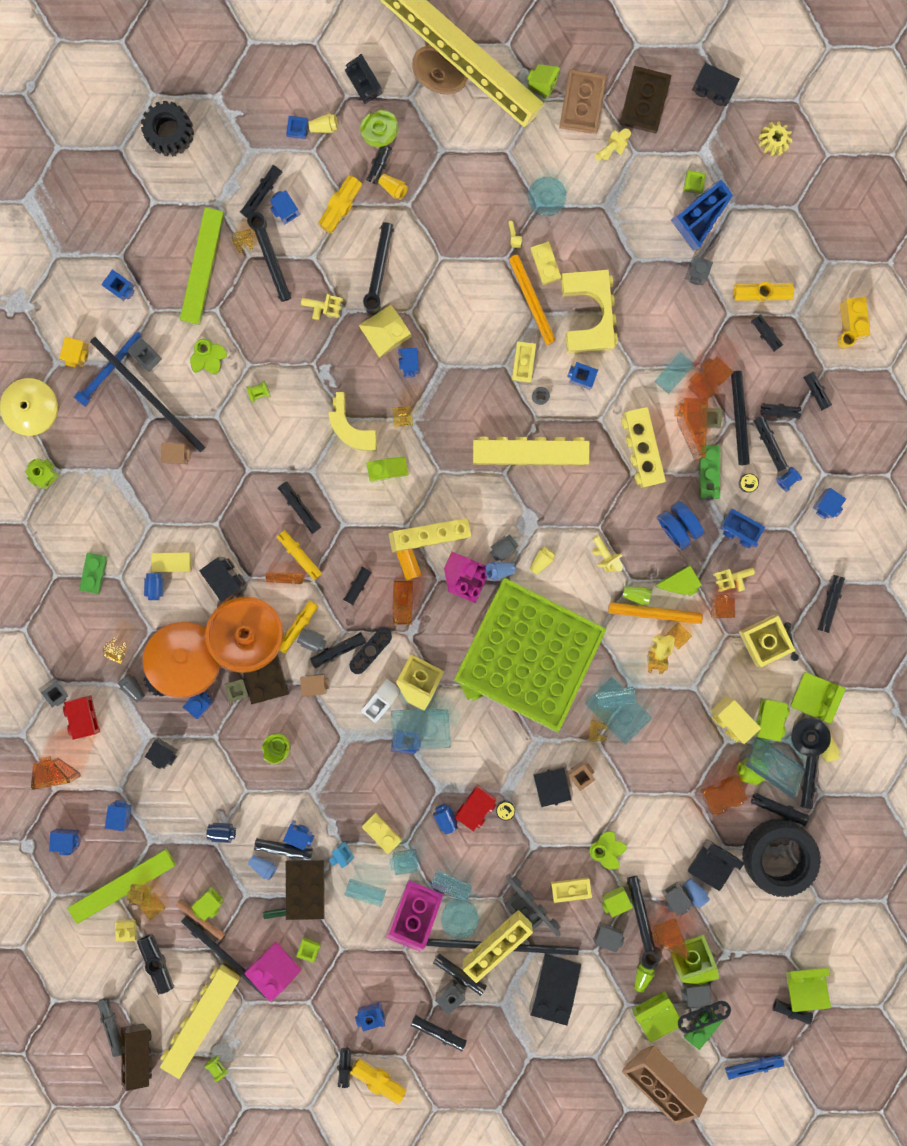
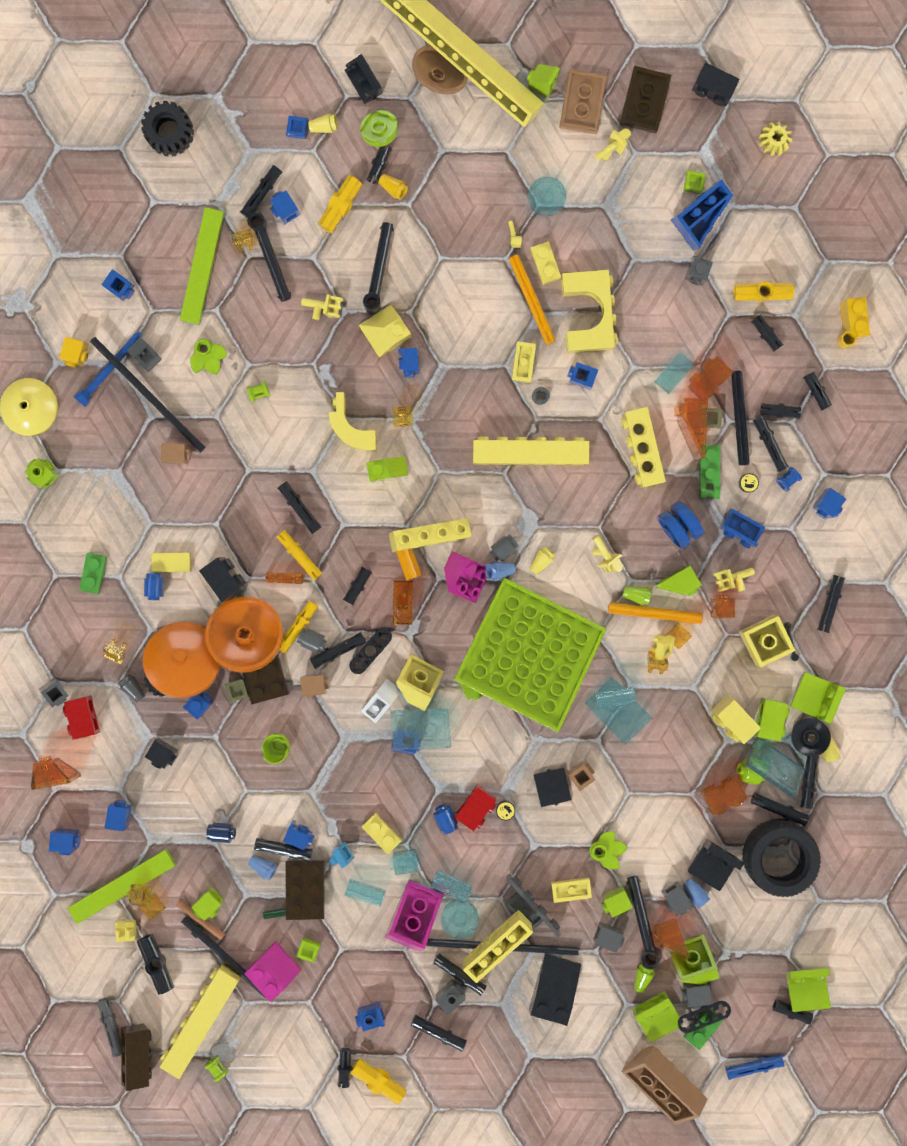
clear yellow tile [589,720,608,742] -> none

